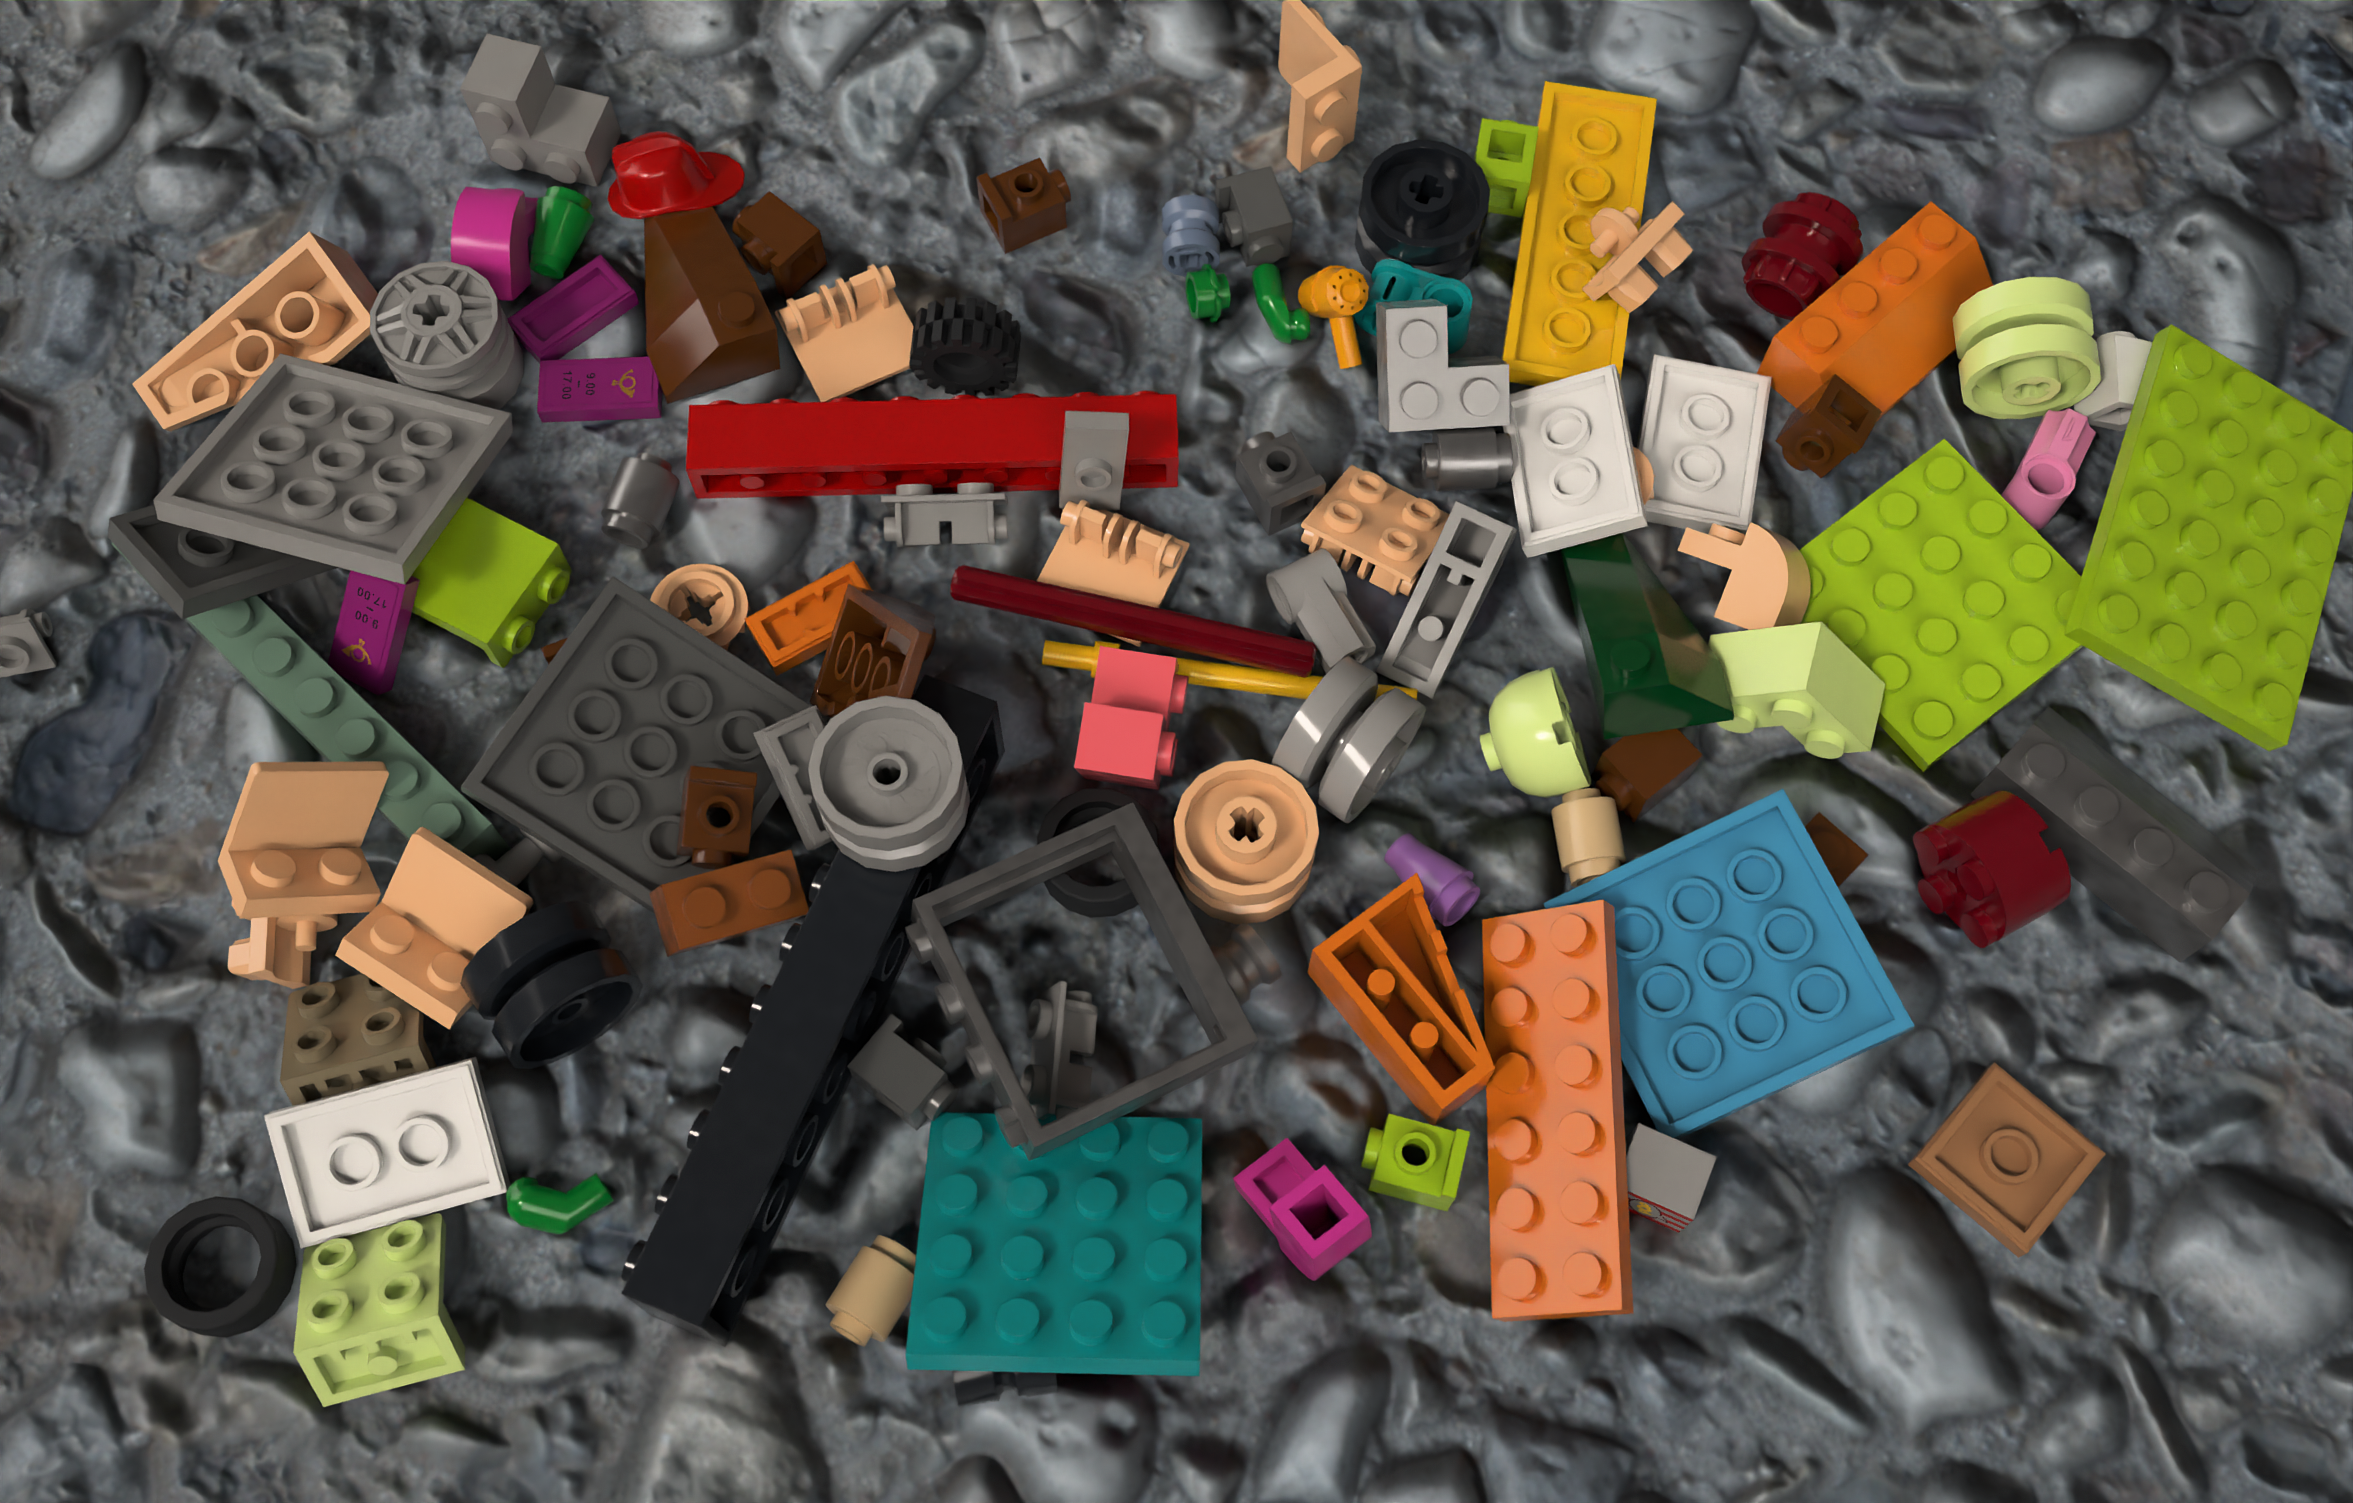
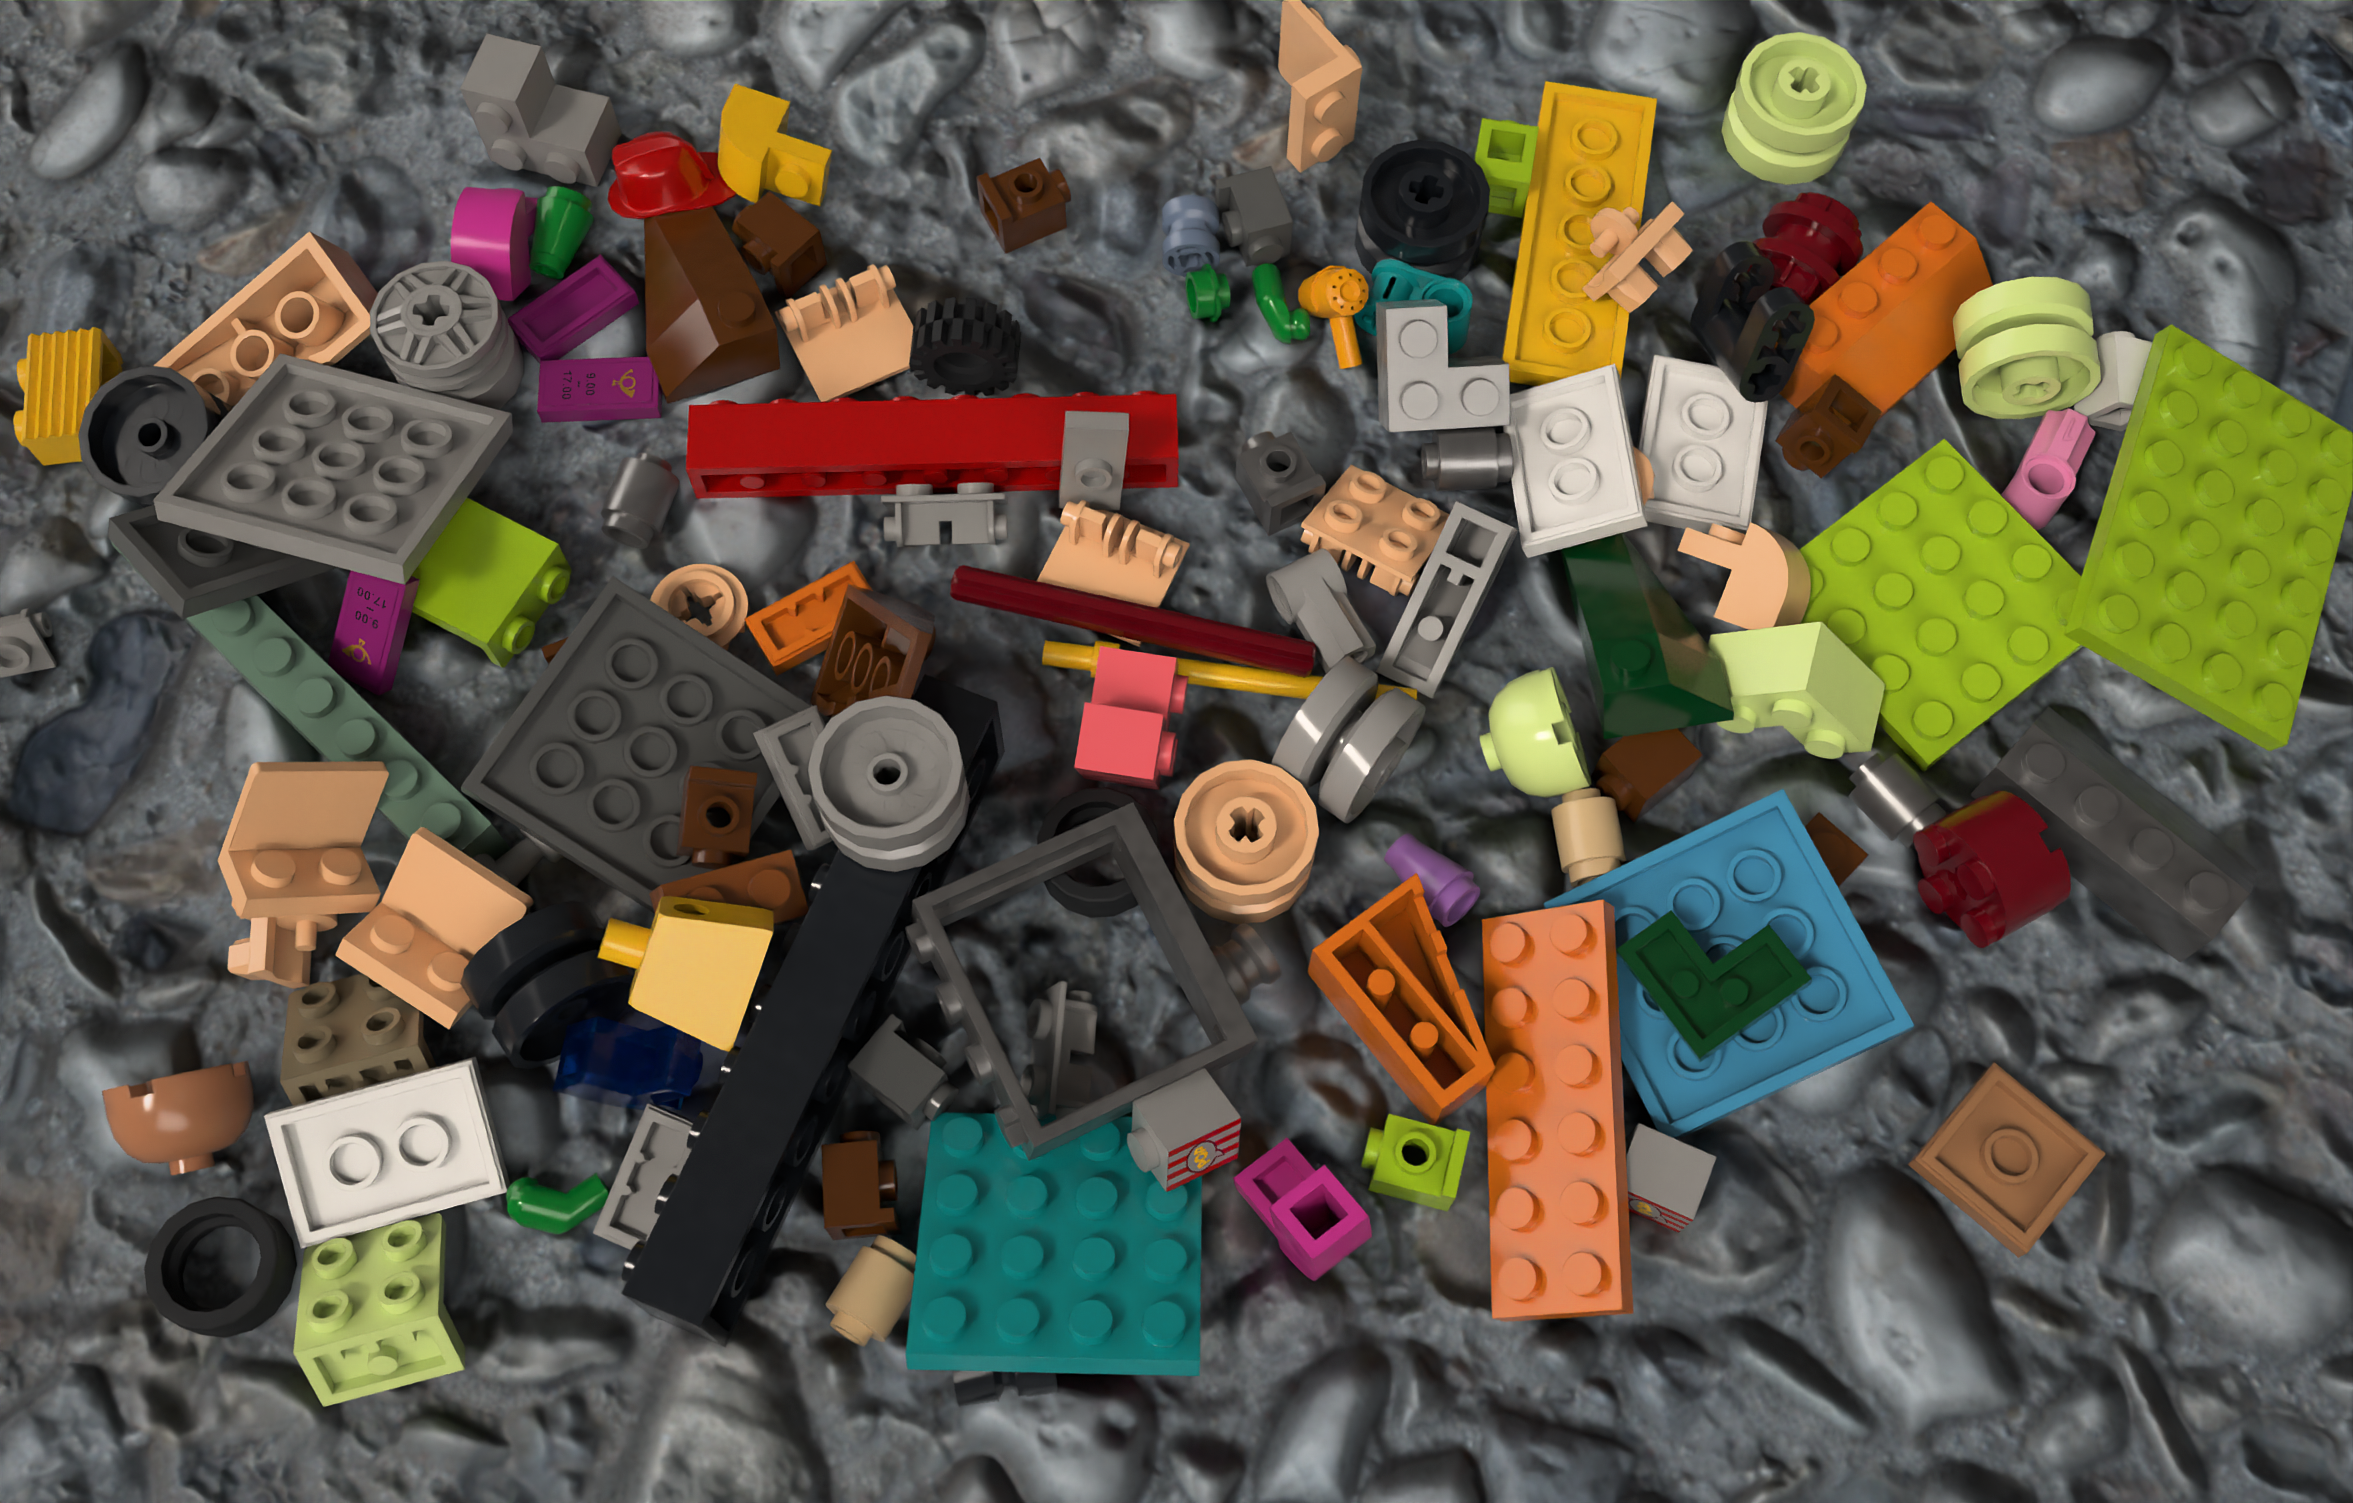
none -> yellow brick [13,327,123,466]
none -> black wheel [78,365,233,508]
none -> nougat cylinder [102,1061,254,1176]
none -> clear blue brick [553,1016,703,1111]
none -> light grey plate [593,1103,694,1250]
none -> yellow torso [597,896,774,1052]
none -> yellow brick [718,84,832,207]
none -> reddish brown brick [821,1131,902,1241]
none -> light grey brick [1127,1068,1241,1193]
none -> dark green plate [1616,910,1812,1062]
none -> black connector [1690,241,1815,403]
none -> yellowish green wheel [1722,32,1867,185]
none -> flat silver brick [1848,753,1947,849]

